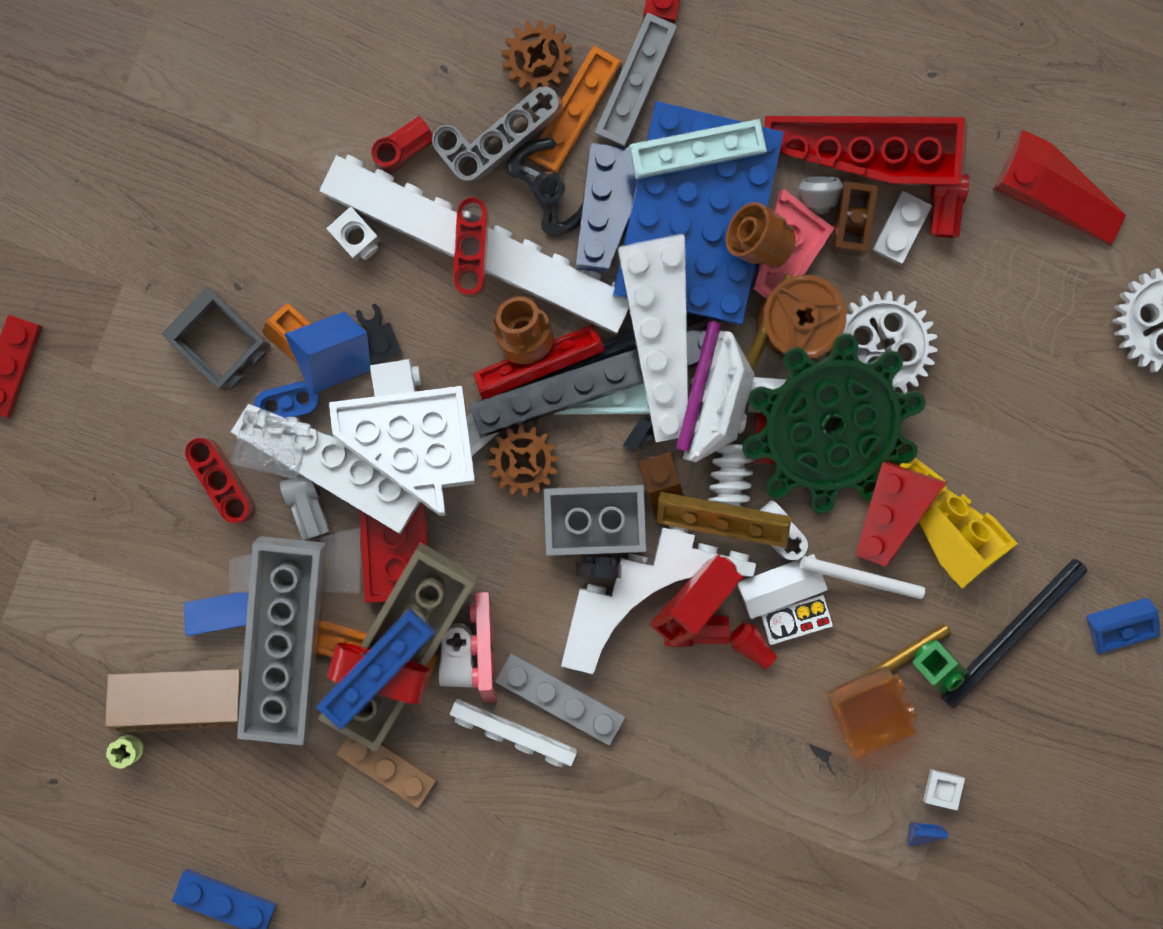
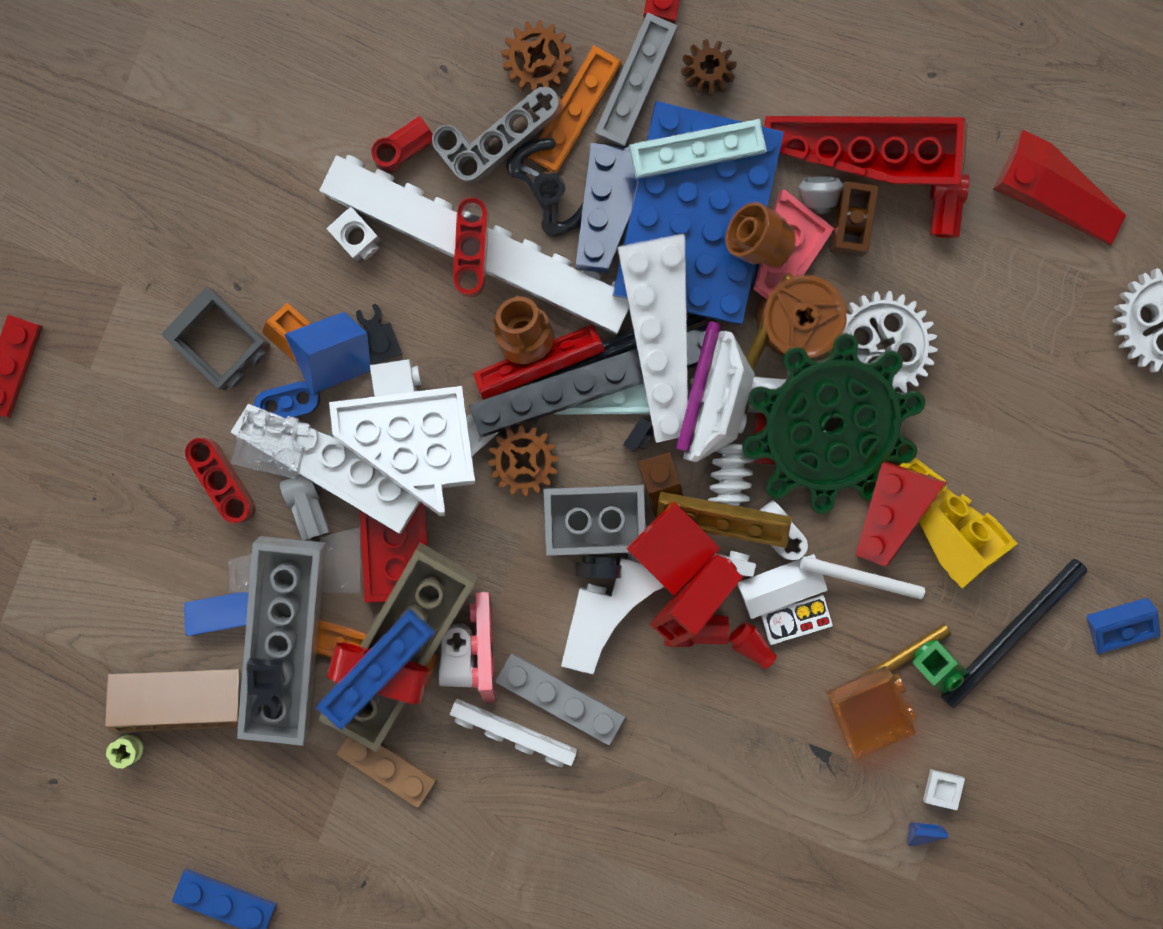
white plate [871,191,932,265] -> none
none -> black plate [246,658,284,717]
none -> red tile [626,501,720,596]
none -> reddish brown gear [681,39,737,97]

